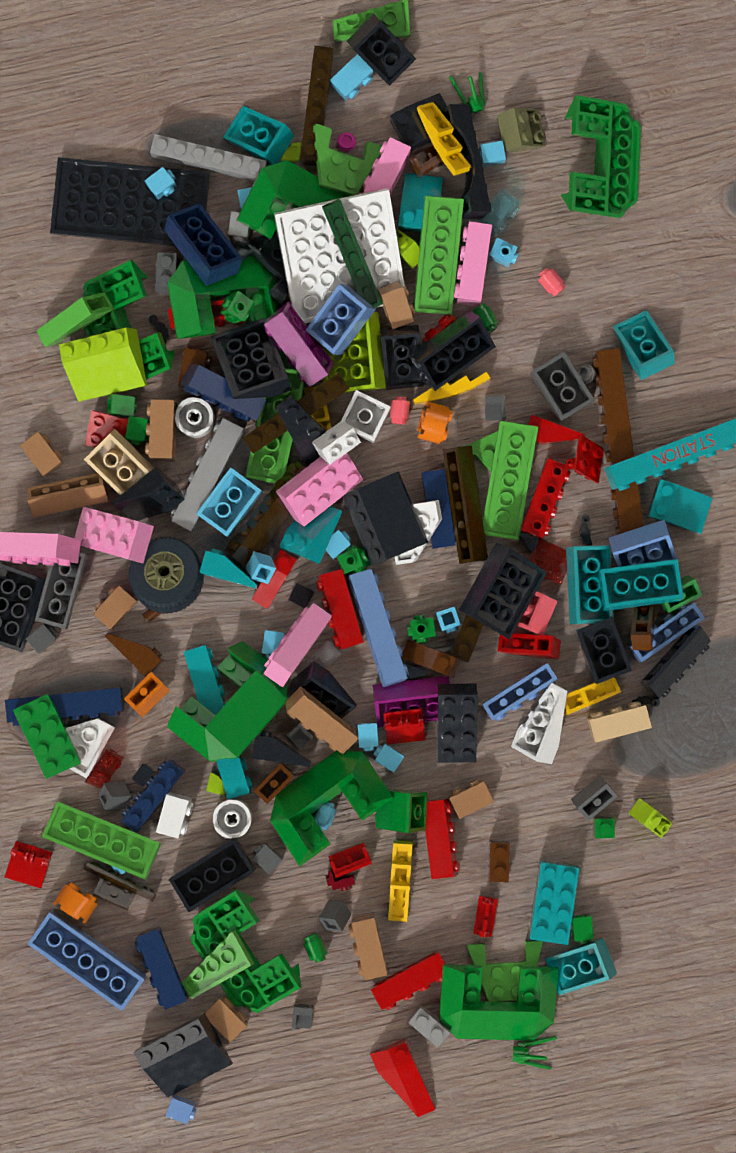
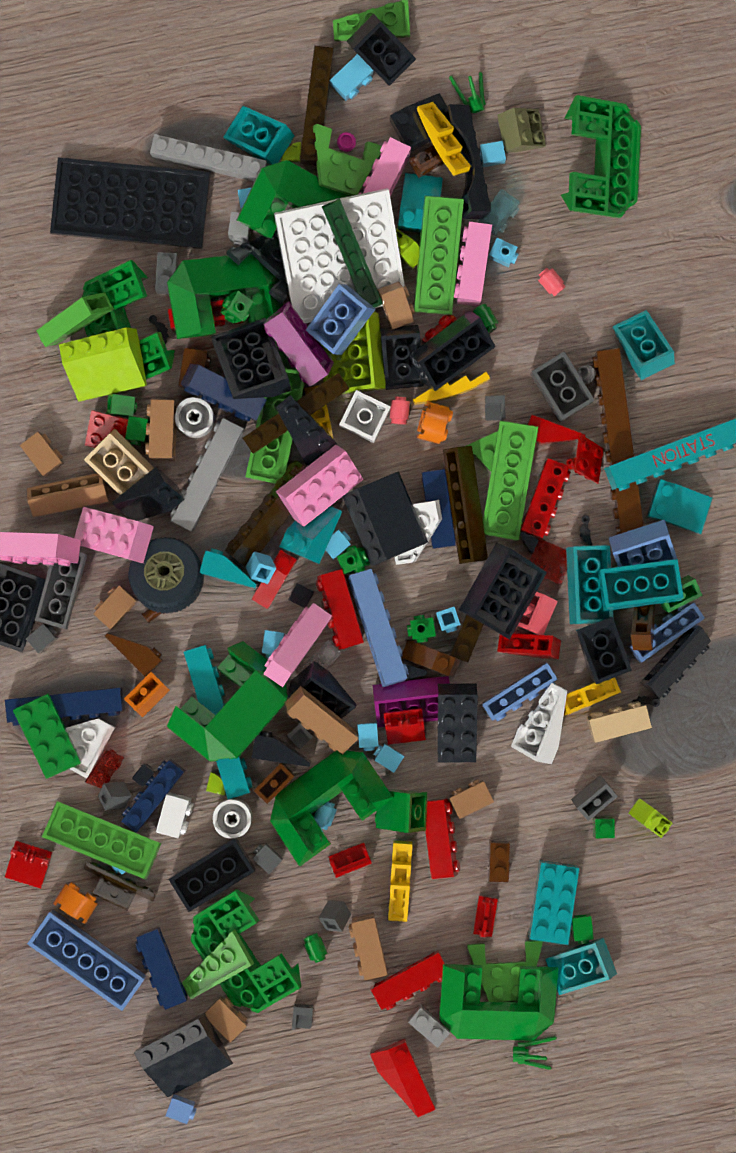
medium azure brick [145,167,176,199] -> none
dark blue brick [164,203,242,286] -> none
medium azure slope [196,467,263,538] -> none
white brick [312,420,361,465] -> none
dark red bracket [325,869,355,891] -> none

